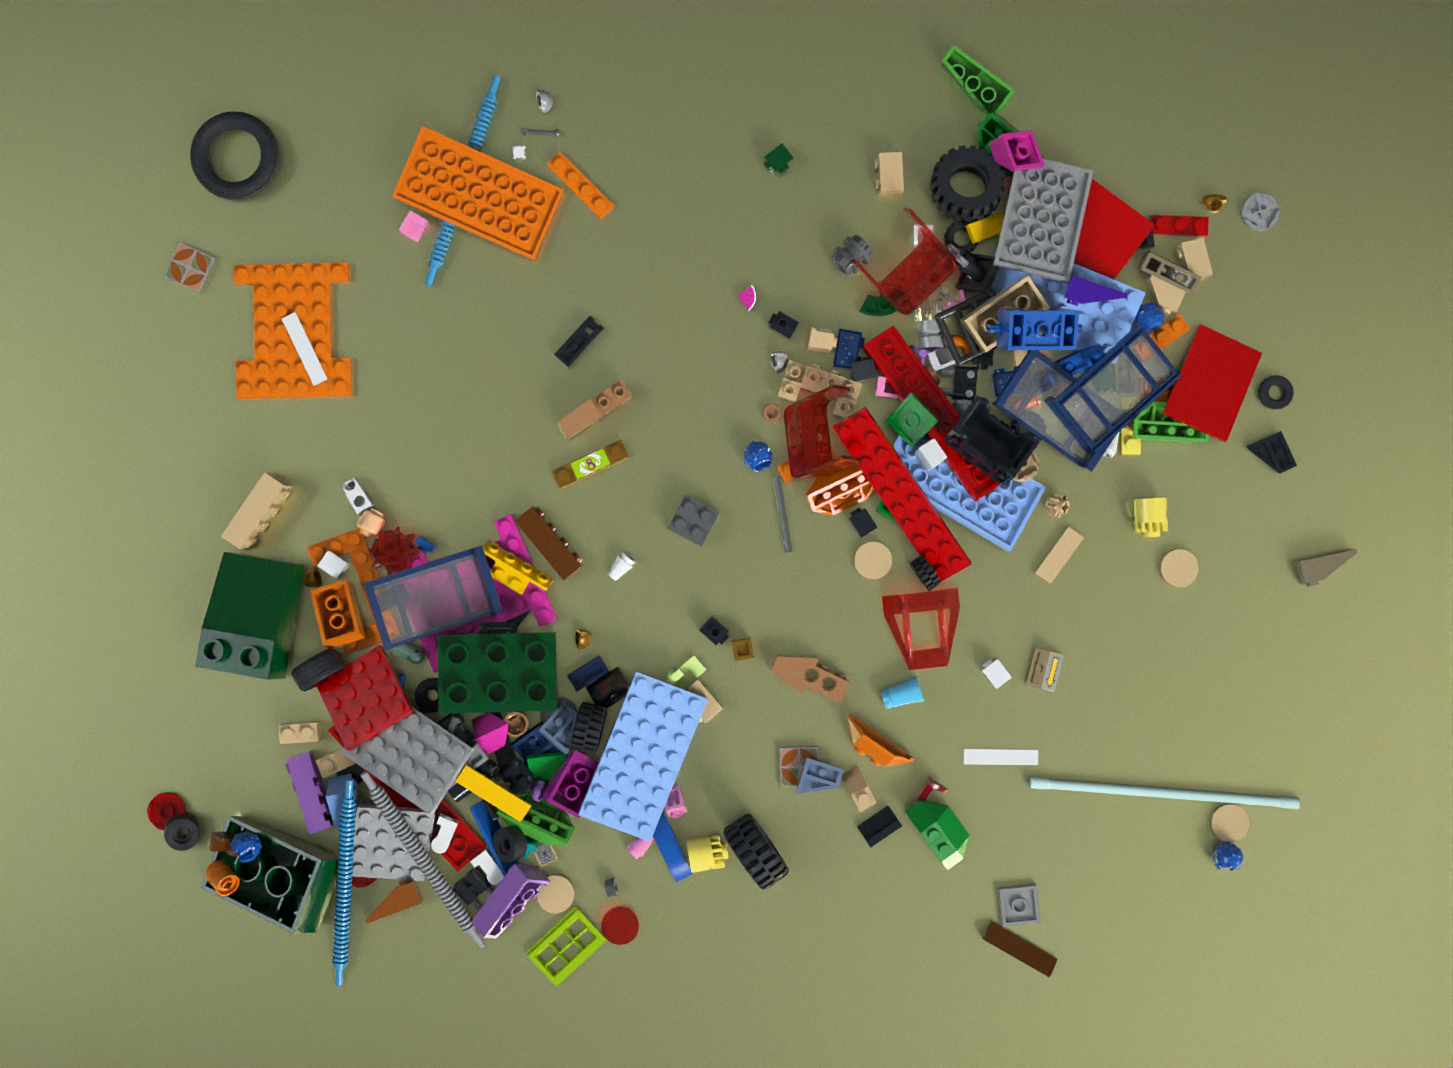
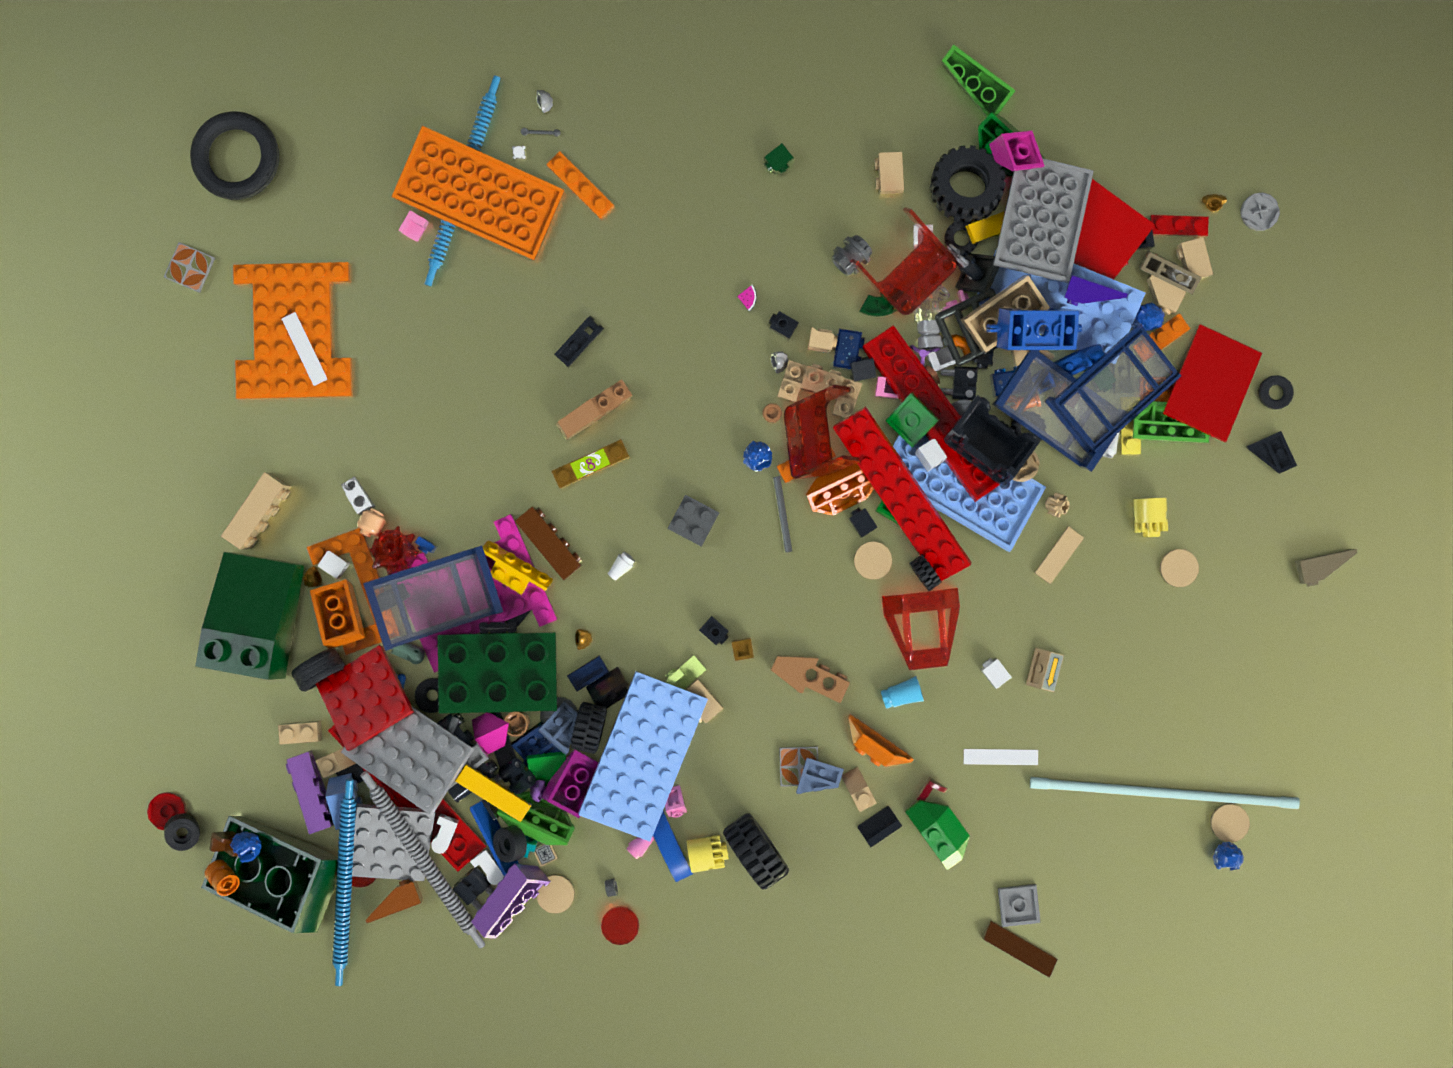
lime piece [525,906,607,987] -> none

